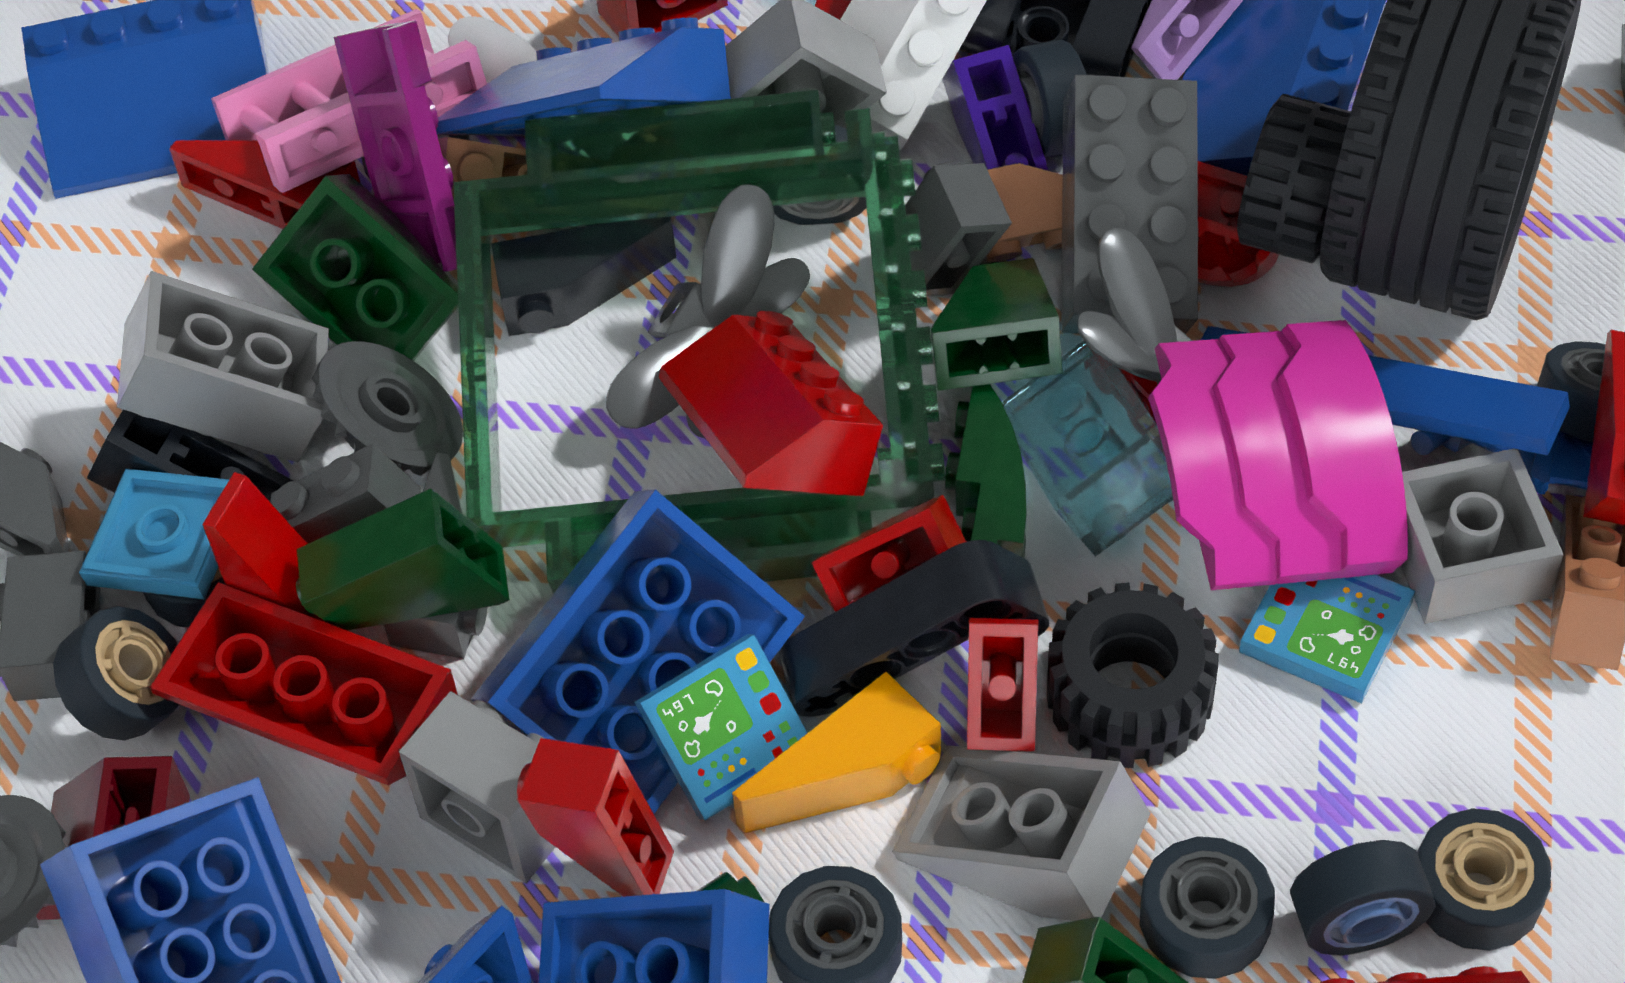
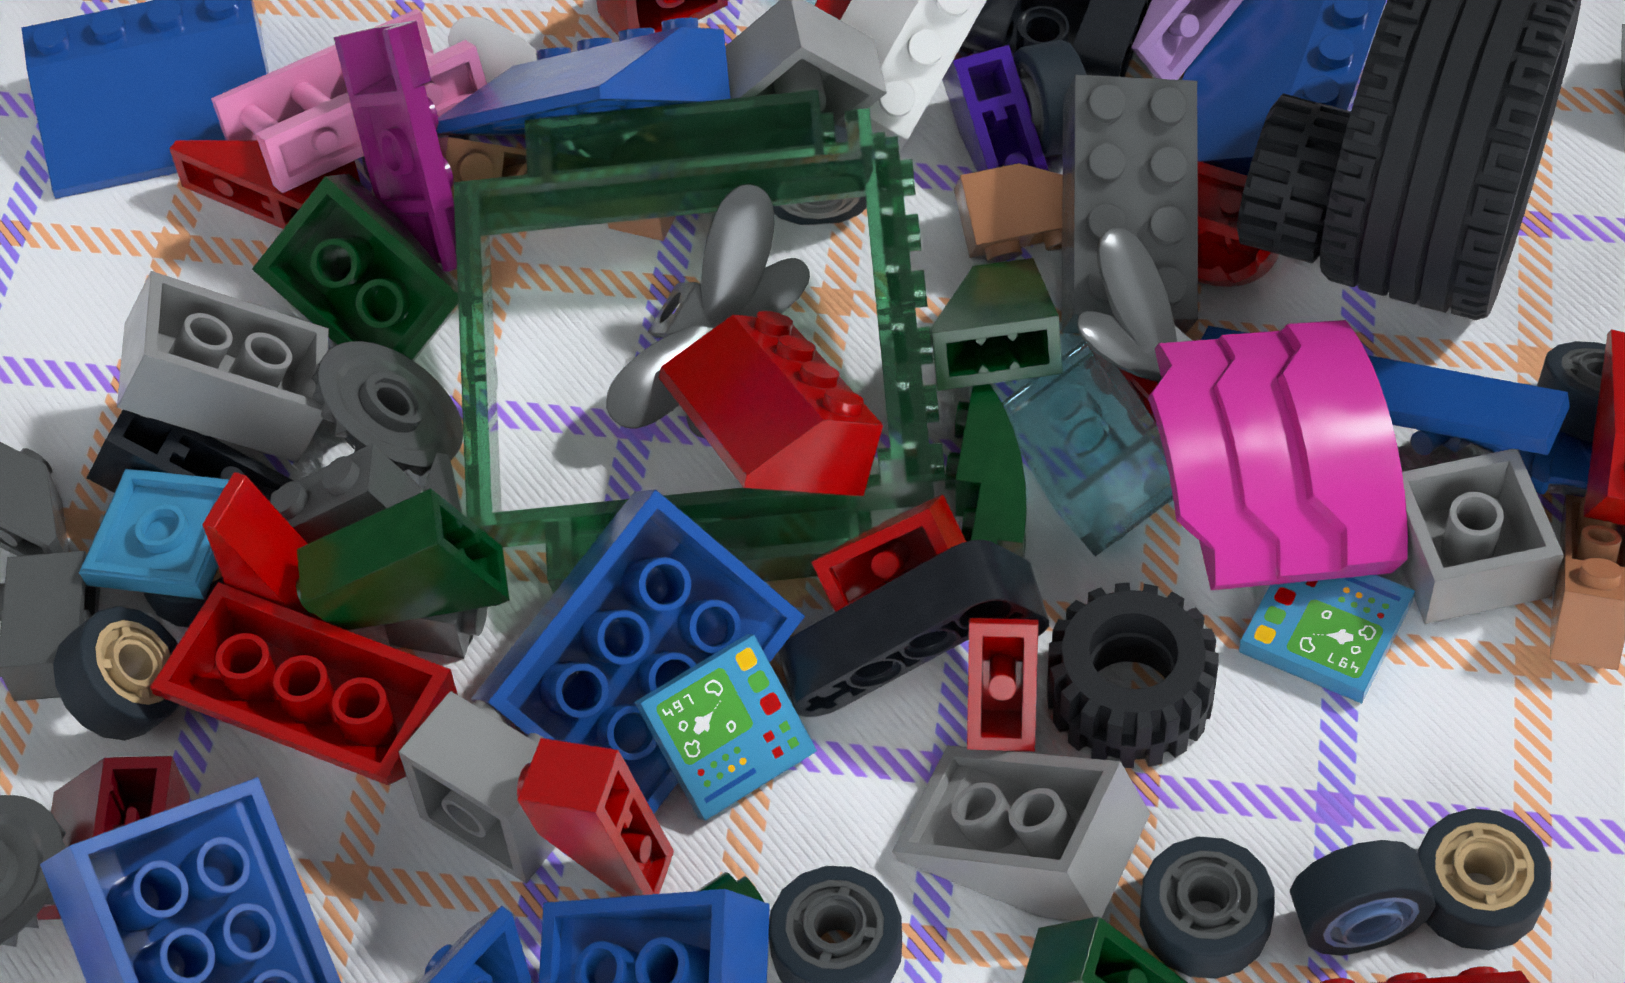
black slope [491,211,677,336] -> none
light orange slope [732,672,941,833] -> none
dark grey brick [880,162,1012,298] -> none

